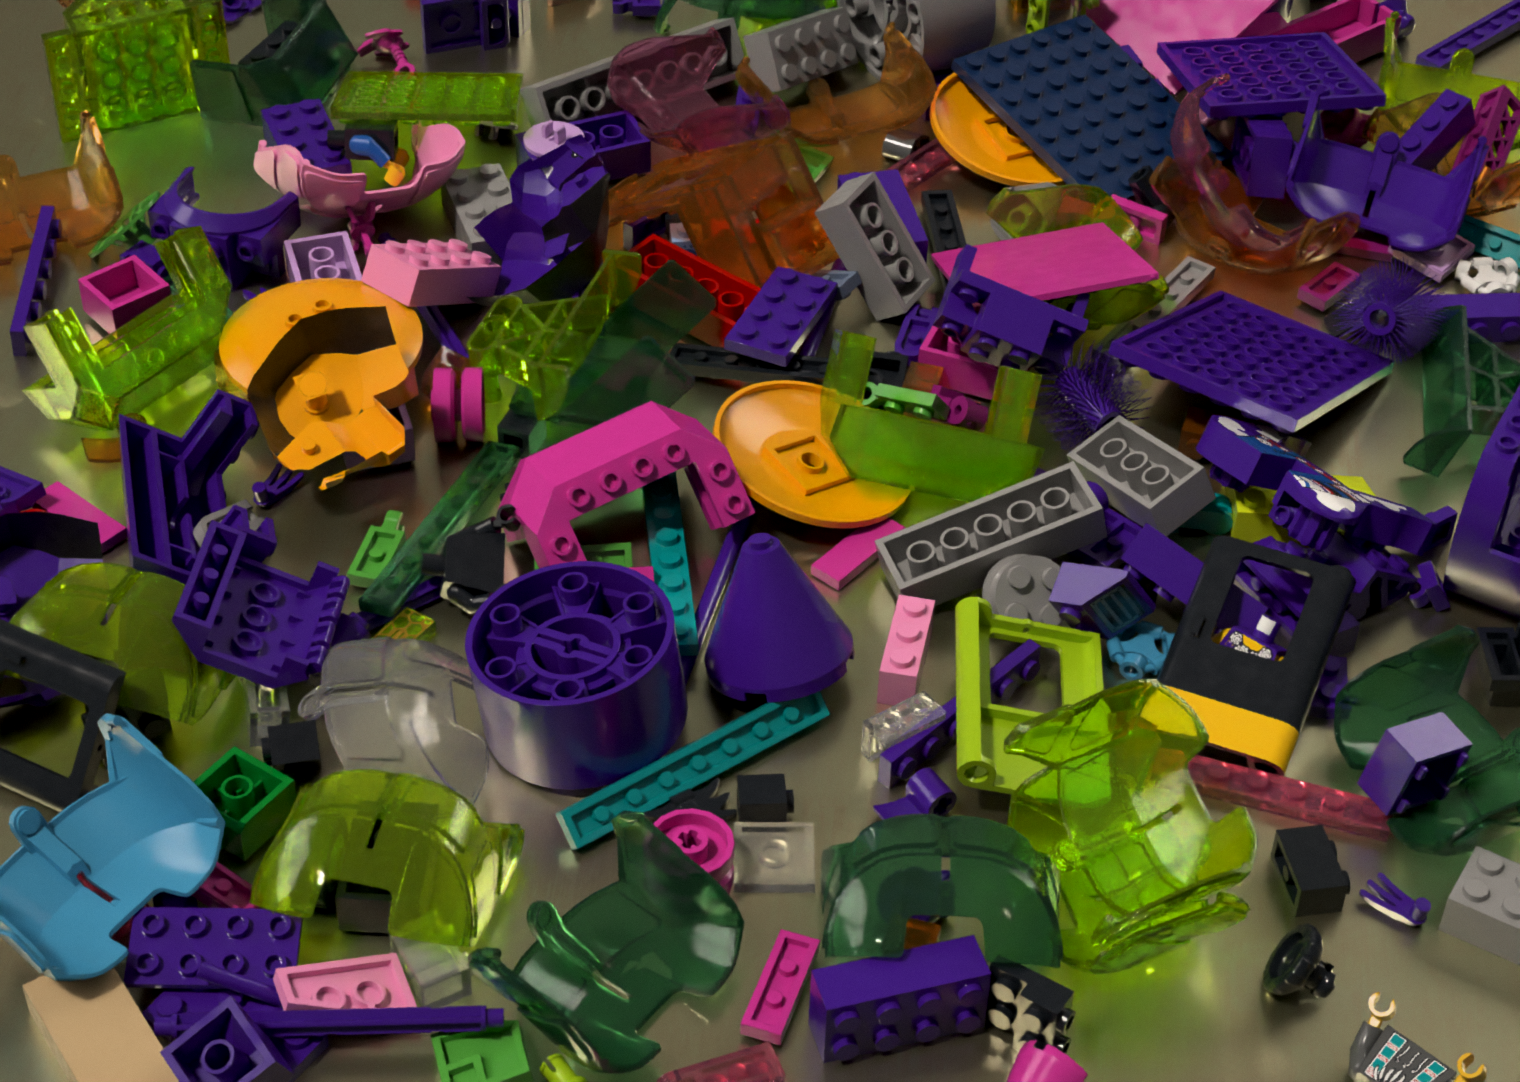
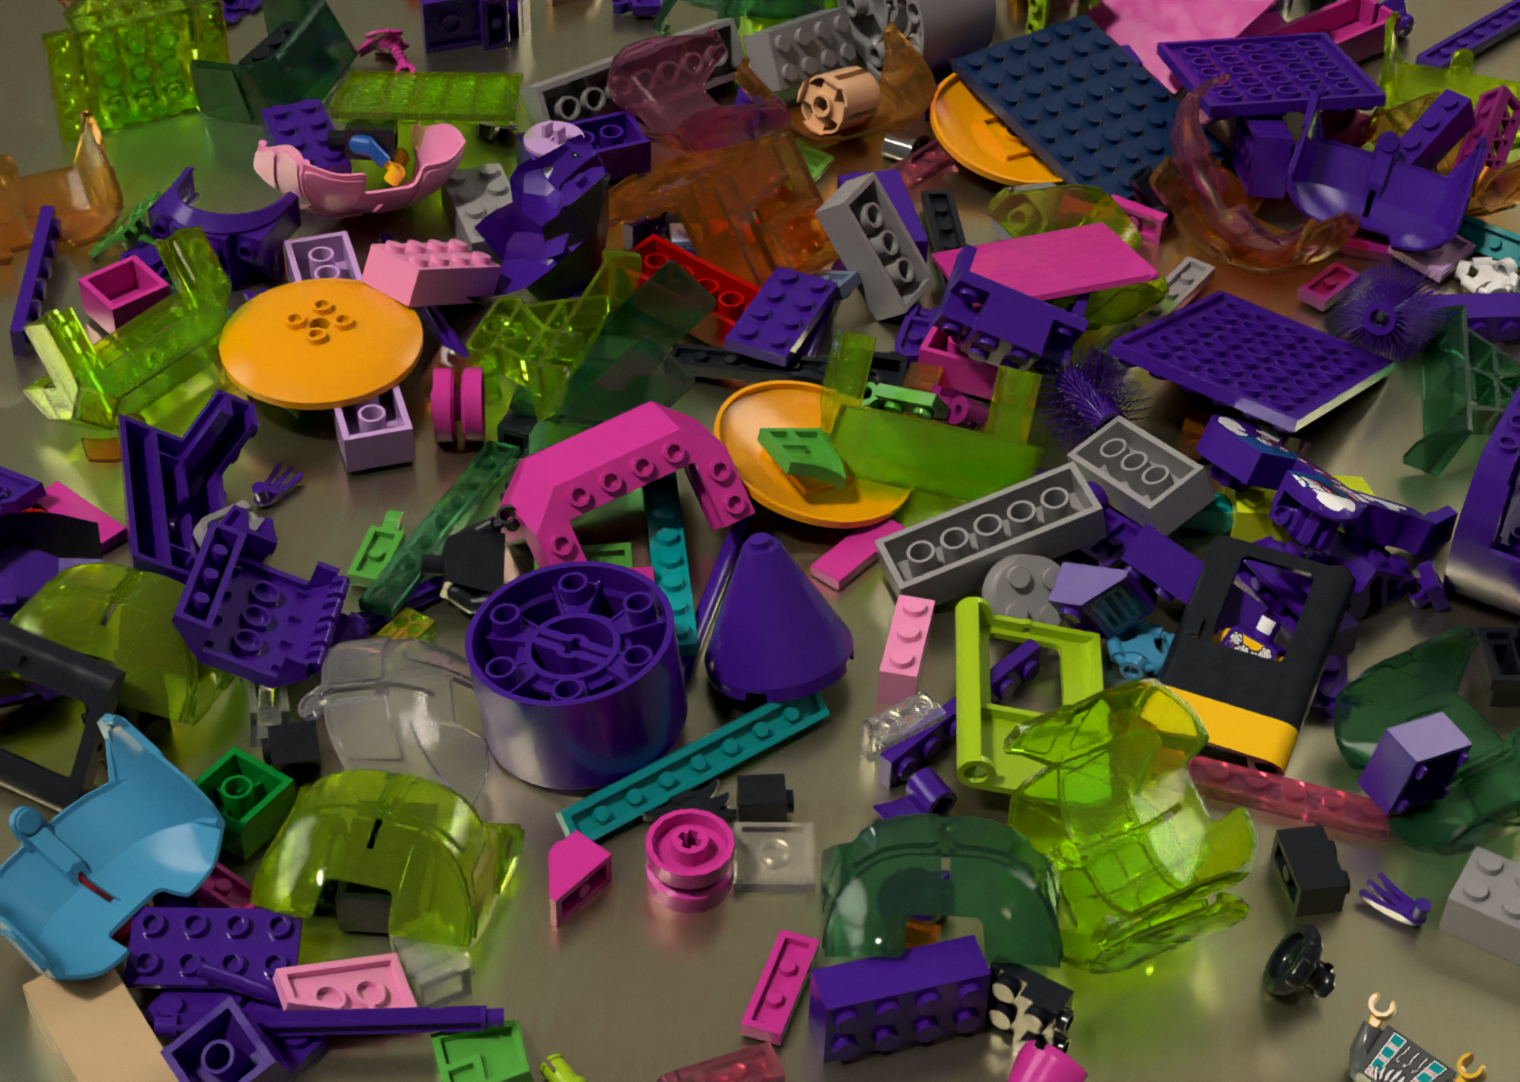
light orange piece [247,306,419,490] -> none
dark pink piece [345,201,376,260] -> none
clear green piece [467,811,745,1074] -> none
none -> dark pink slope [548,830,612,928]
none -> bright green plate [757,428,847,490]
none -> light nougat cylinder [797,66,881,135]

